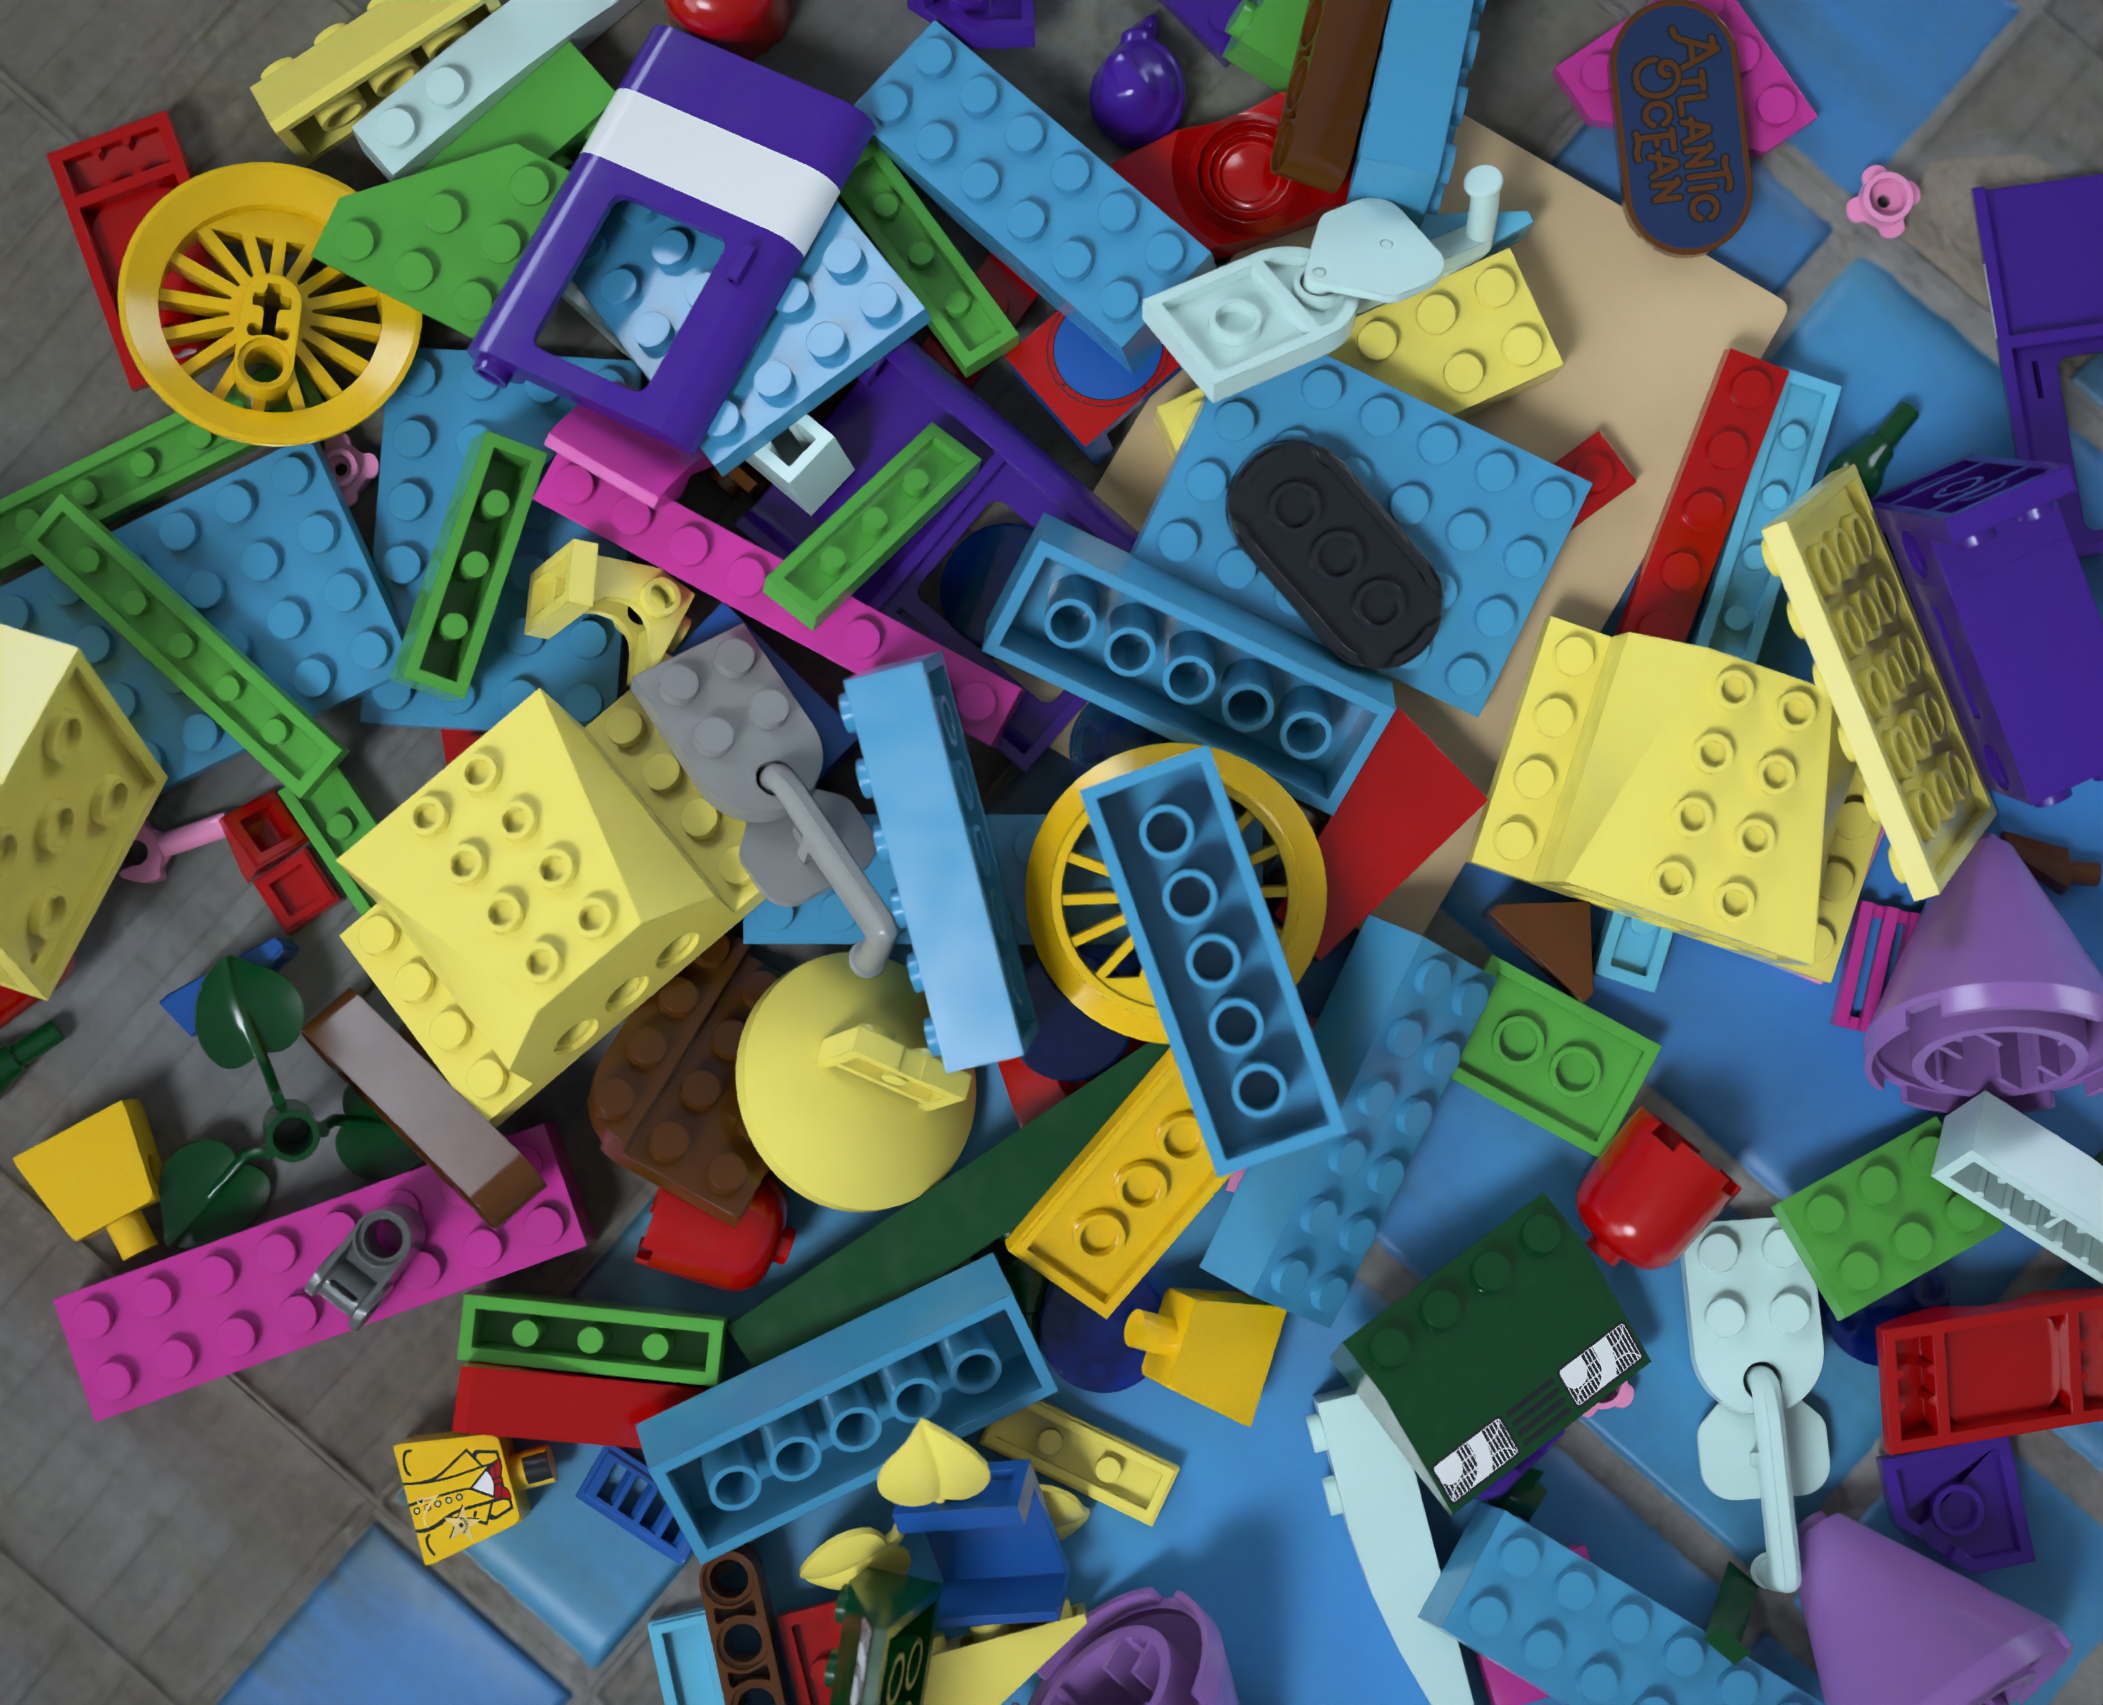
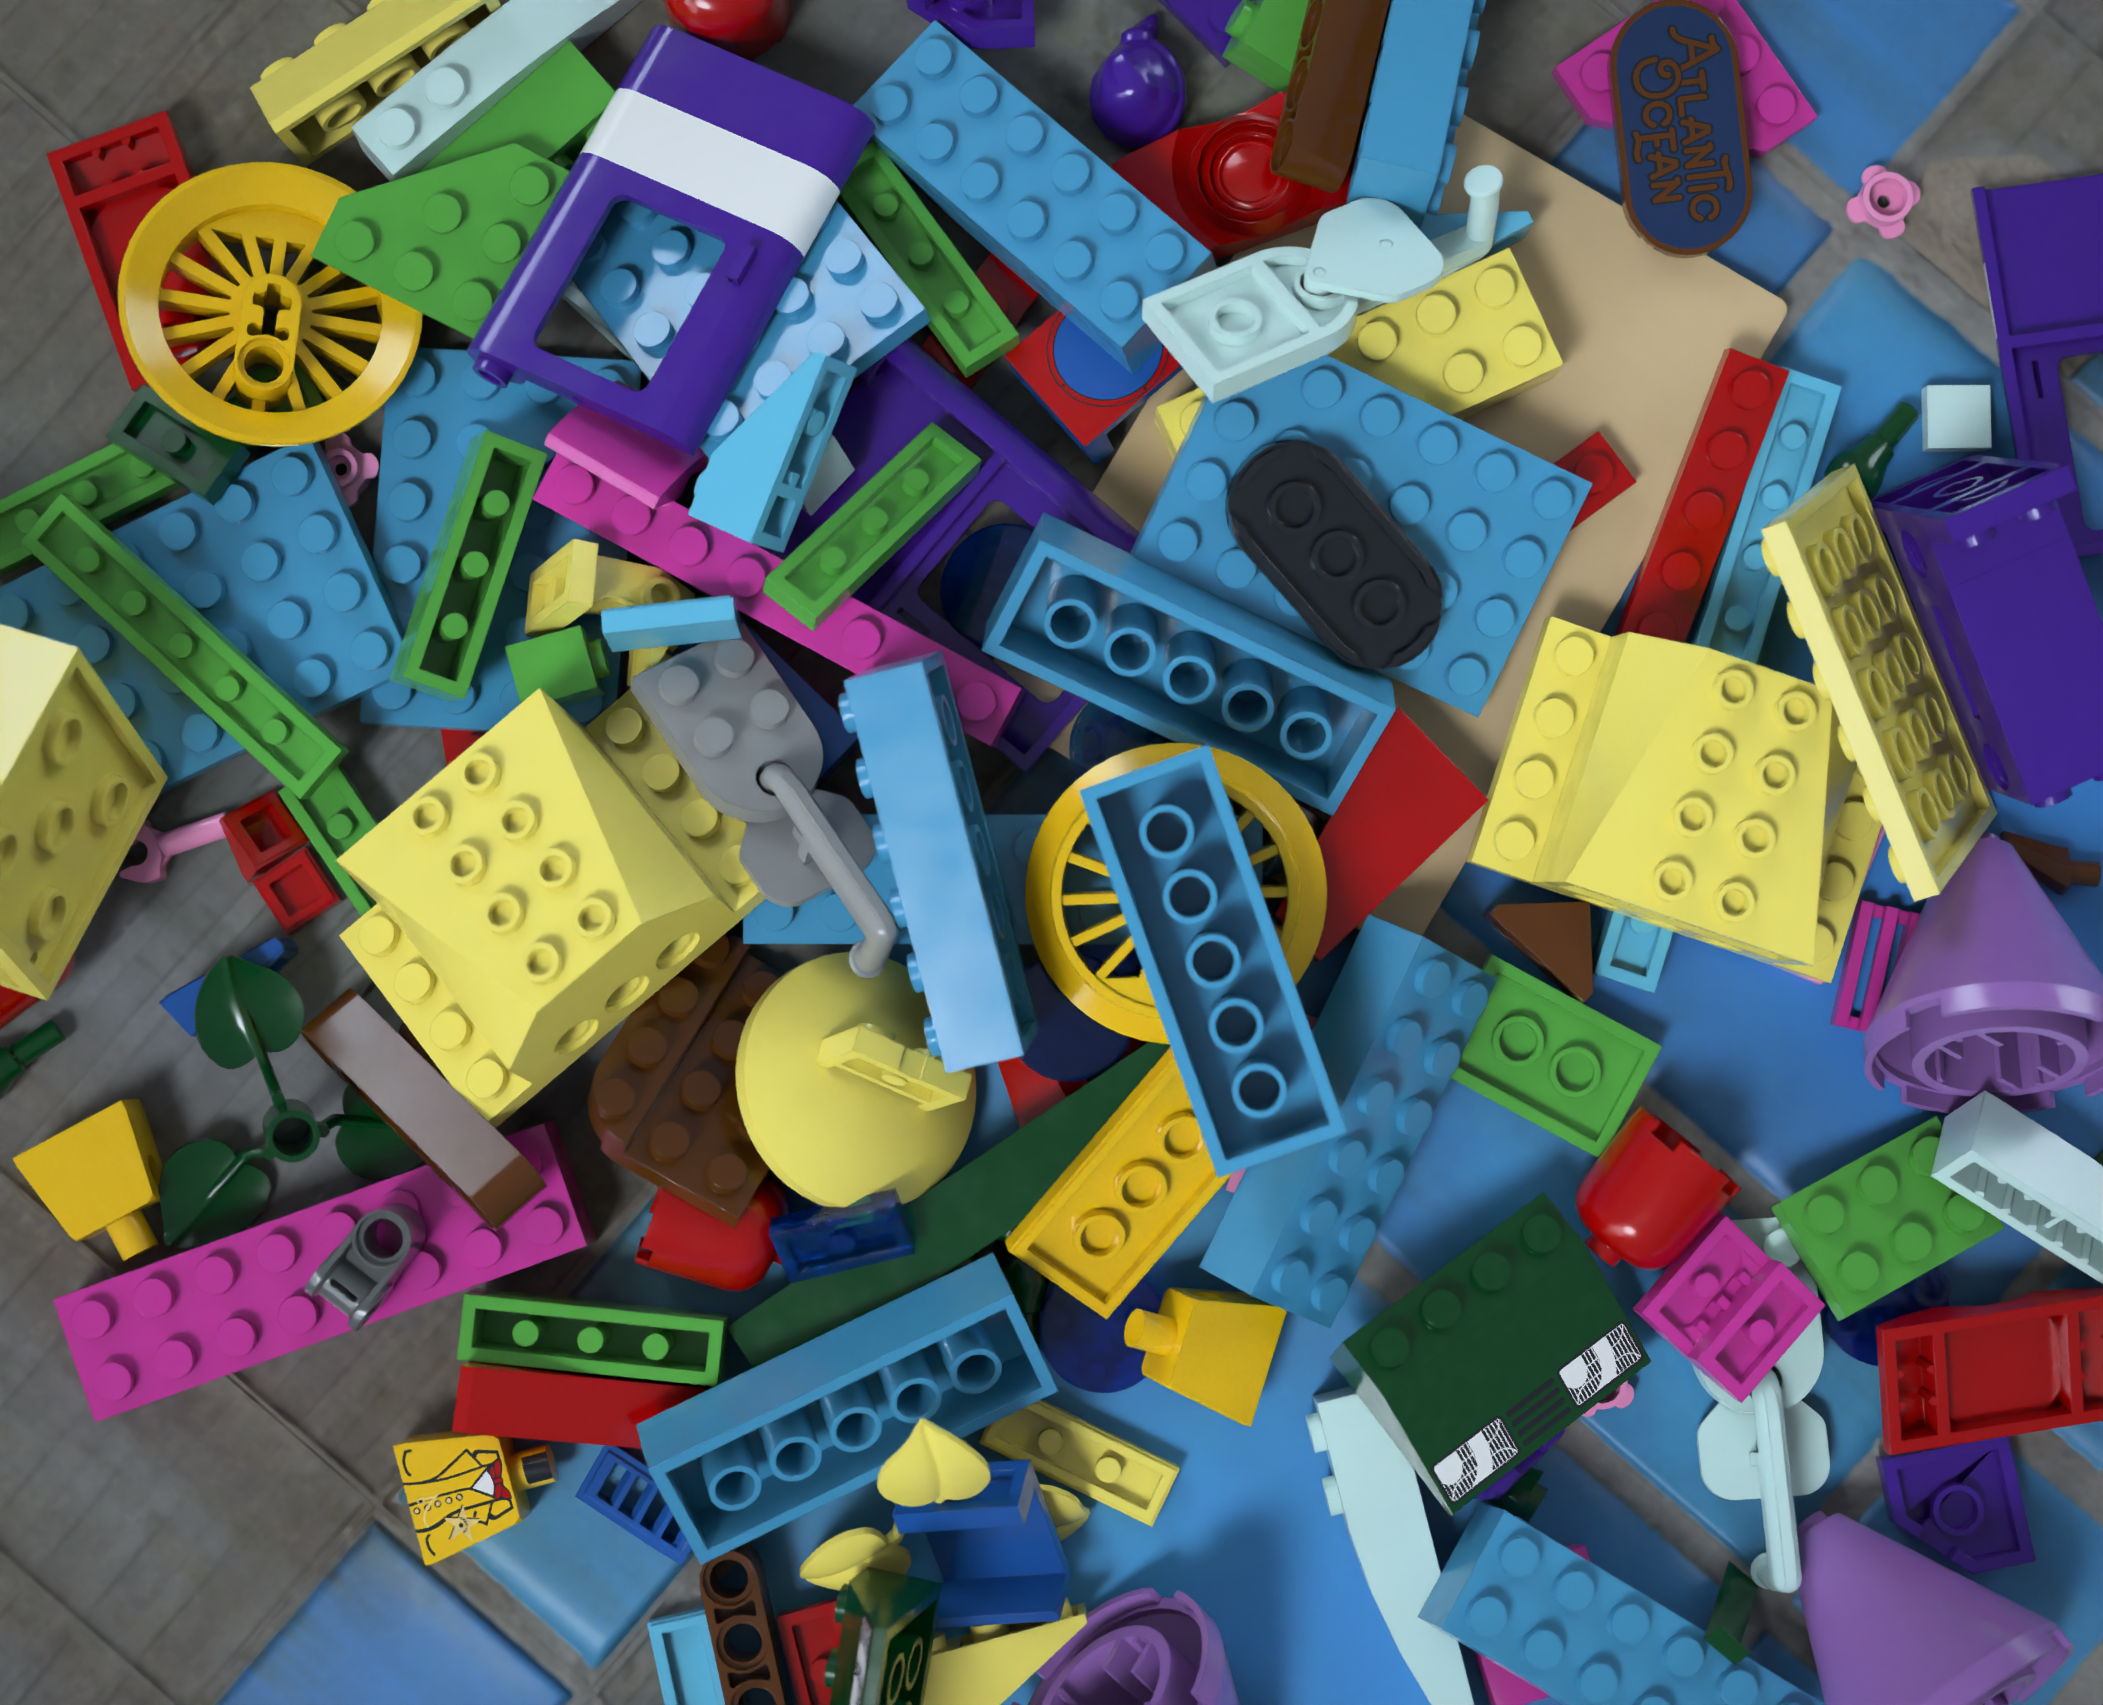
none -> dark green plate [106,385,251,506]
none -> bright green brick [505,625,612,708]
none -> medium azure tile [601,595,742,652]
none -> medium azure slope [688,351,858,552]
none -> clear blue plate [769,1188,916,1284]
none -> dark pink slope [1633,1214,1825,1403]
none -> light aqua tile [1921,385,1992,452]

